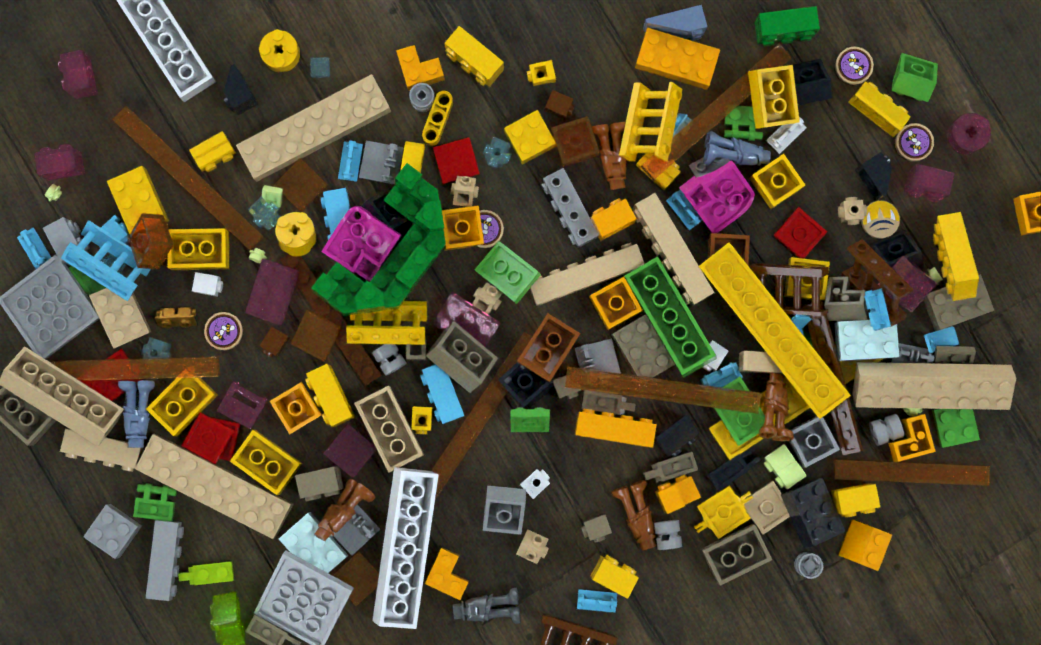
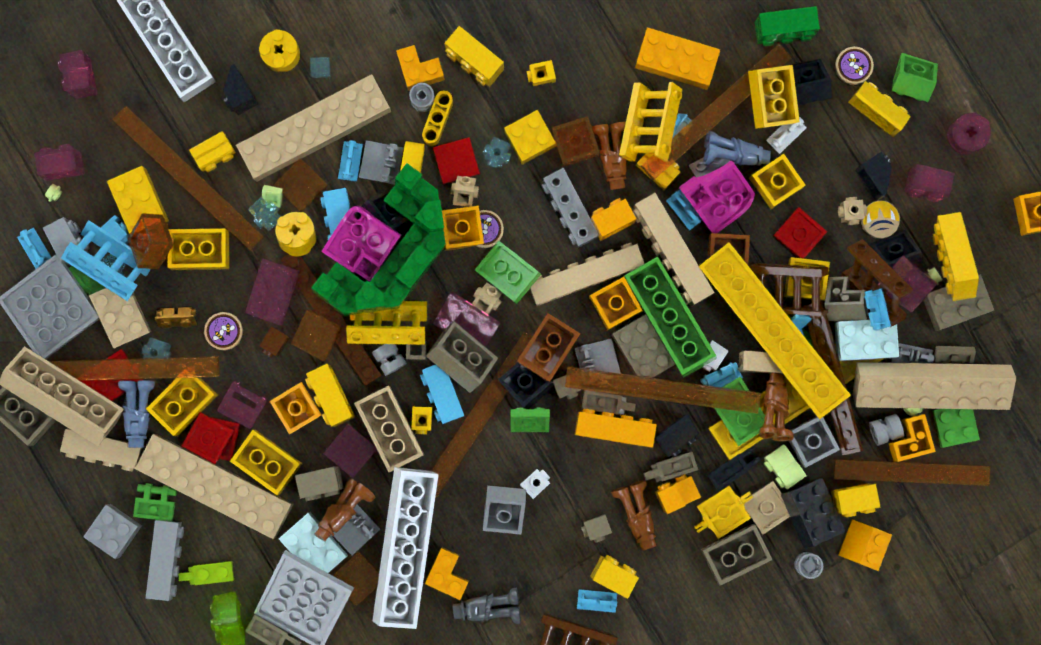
white brick [192,272,223,297] -> none
yellowish green plate [249,248,267,264] -> none
tan brick [516,529,549,564] -> none
reddish brown brick [545,90,575,120] -> none
sand blue slope [643,5,707,41] -> none
light grey wheel [654,520,683,550] -> none
bright green plate [724,105,763,141] -> none
tile [895,124,934,162] -> none
medium azure bracket [924,326,959,353] -> none

